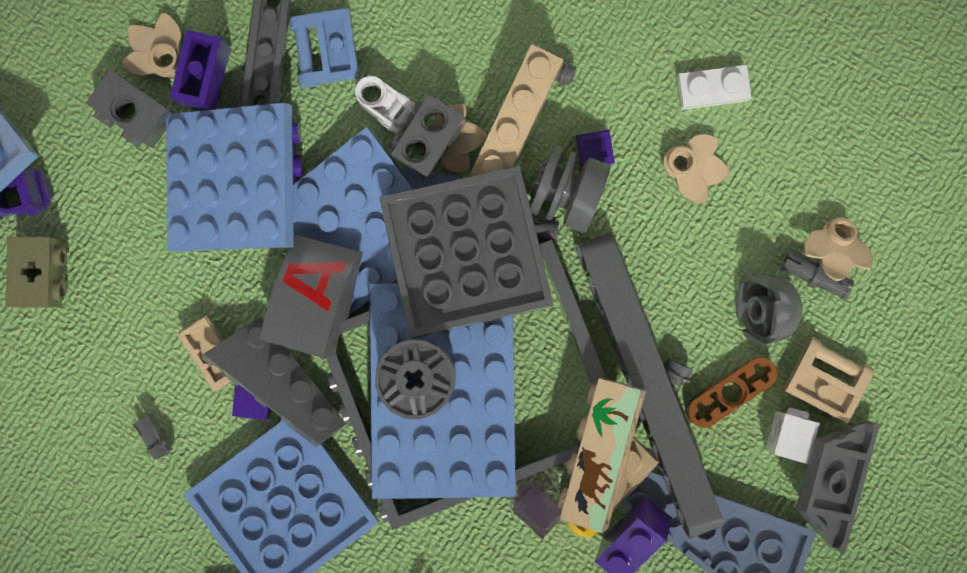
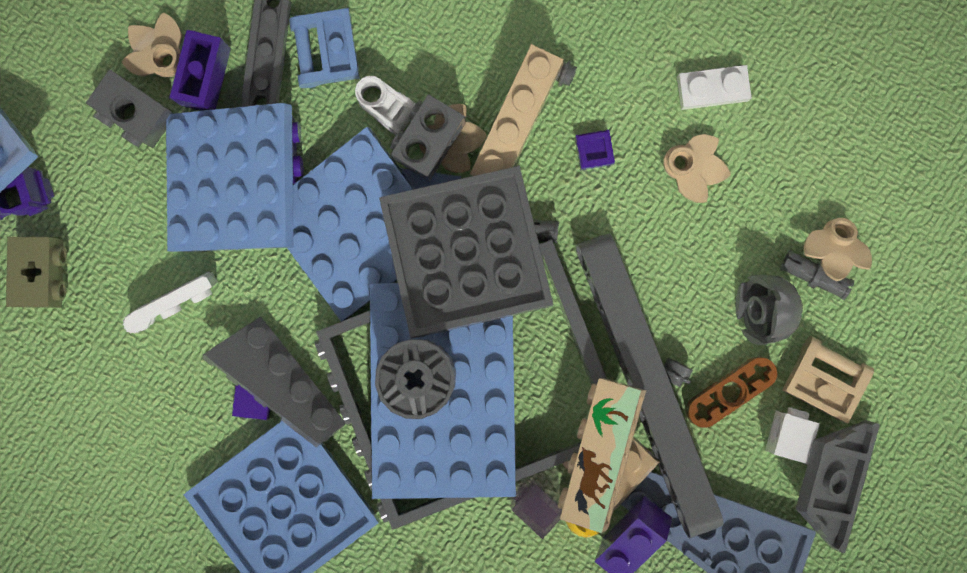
dark grey pin [133,413,173,460] -> none
tan plate [176,315,231,392] -> none
dark grey slope [259,235,363,358] -> none
dark grey wheel [530,144,611,233] -> none
none -> white hinge [123,271,218,334]

